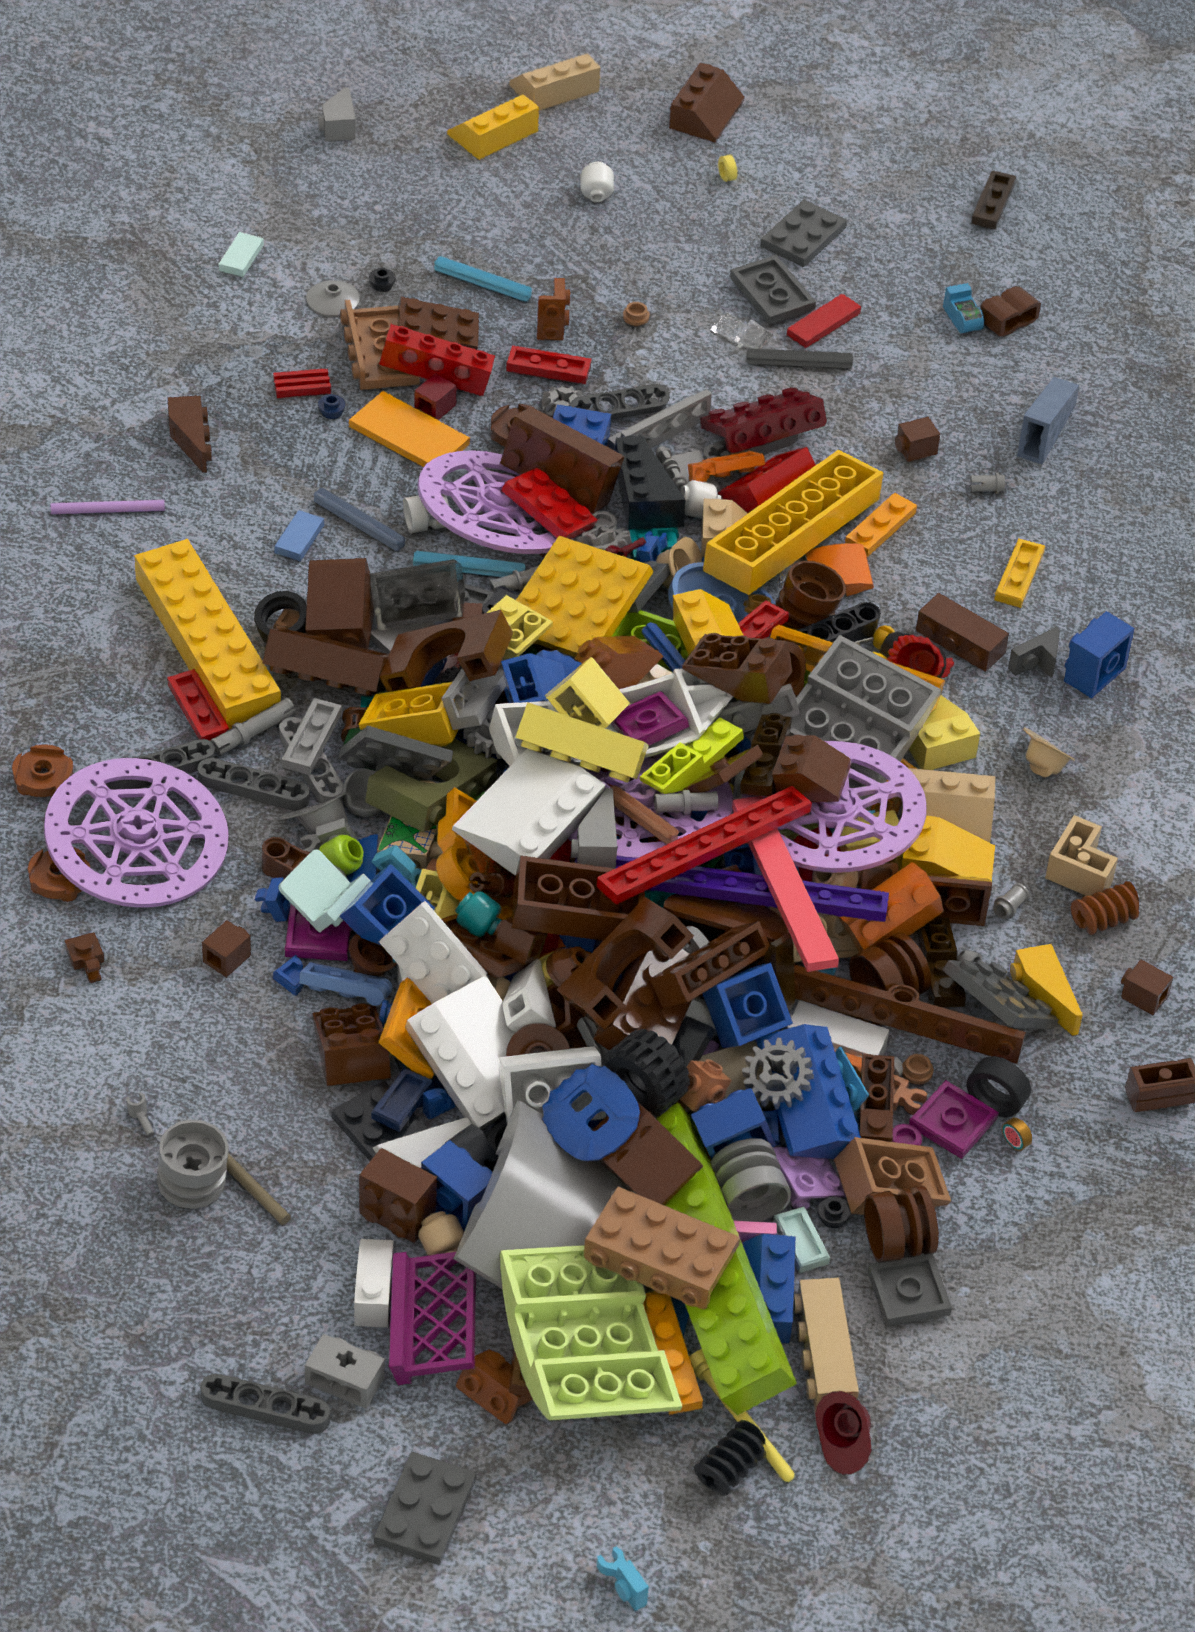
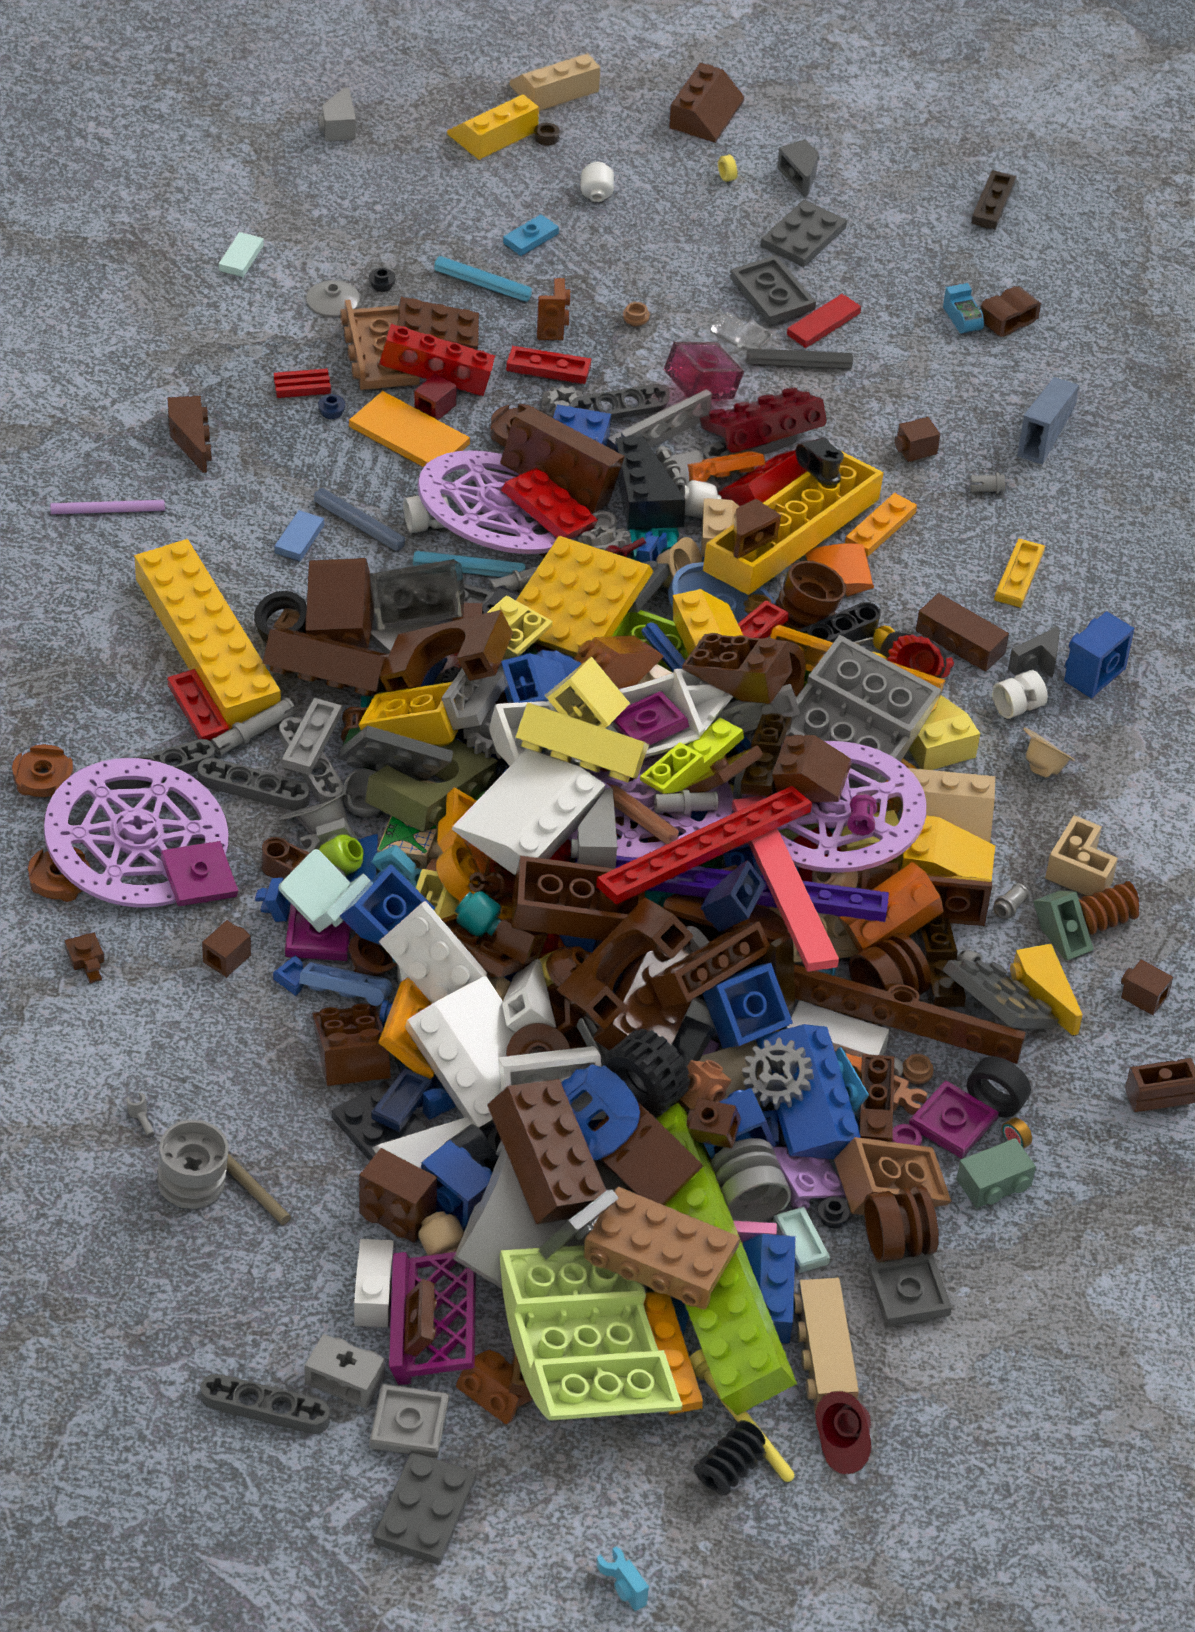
none -> magenta plate [160,841,238,907]
none -> light grey plate [369,1384,449,1458]
none -> reddish brown plate [404,1279,437,1356]
none -> reddish brown brick [487,1079,606,1224]
none -> dark azure plate [503,214,559,256]
none -> dark brown tile [534,122,560,146]
none -> dark grey plate [539,1189,619,1260]
none -> clear pink brick [663,342,744,401]
none -> reddish brown brick [687,1098,741,1149]
none -> dark blue slope [701,860,766,932]
none -> reddish brown slope [733,499,781,559]
none -> dark grey slope [777,139,819,197]
none -> black piece [795,438,844,485]
none -> magenta bush [847,794,877,836]
none -> sand green brick [956,1138,1036,1208]
none -> white wheel [992,670,1048,719]
none -> sand green slope [1033,891,1094,960]

